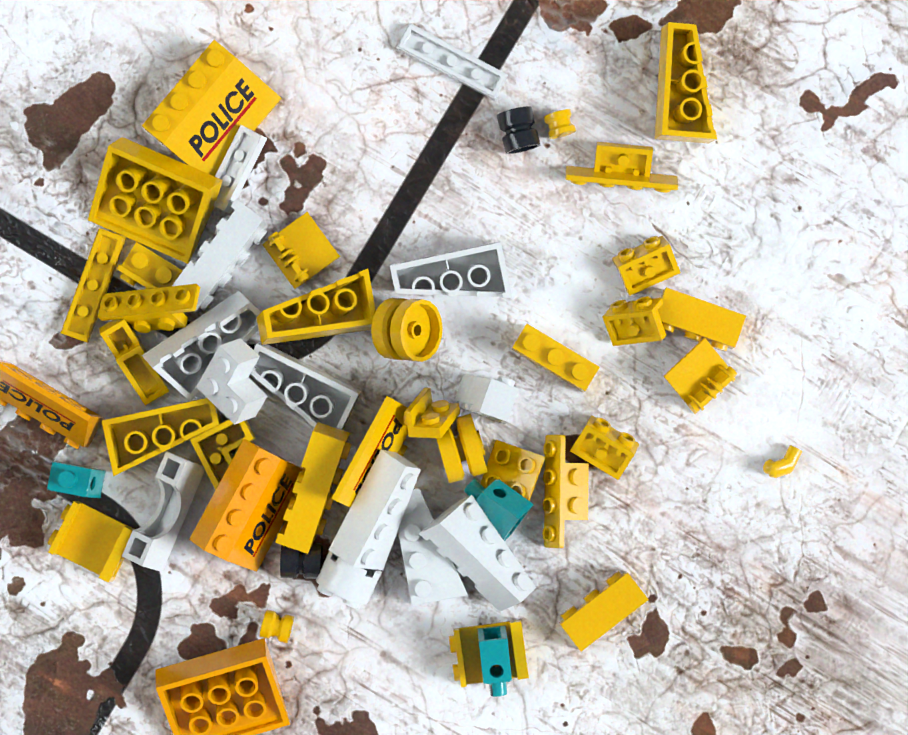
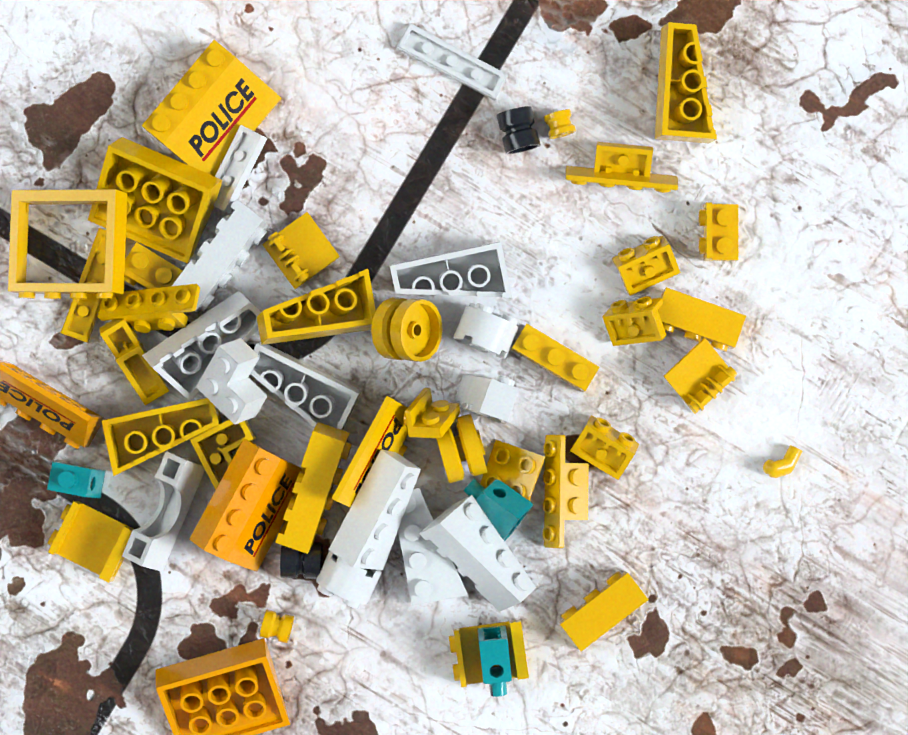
none -> yellow window [8,189,127,300]
none -> white brick [453,303,519,359]
none -> yellow bracket [699,202,738,261]

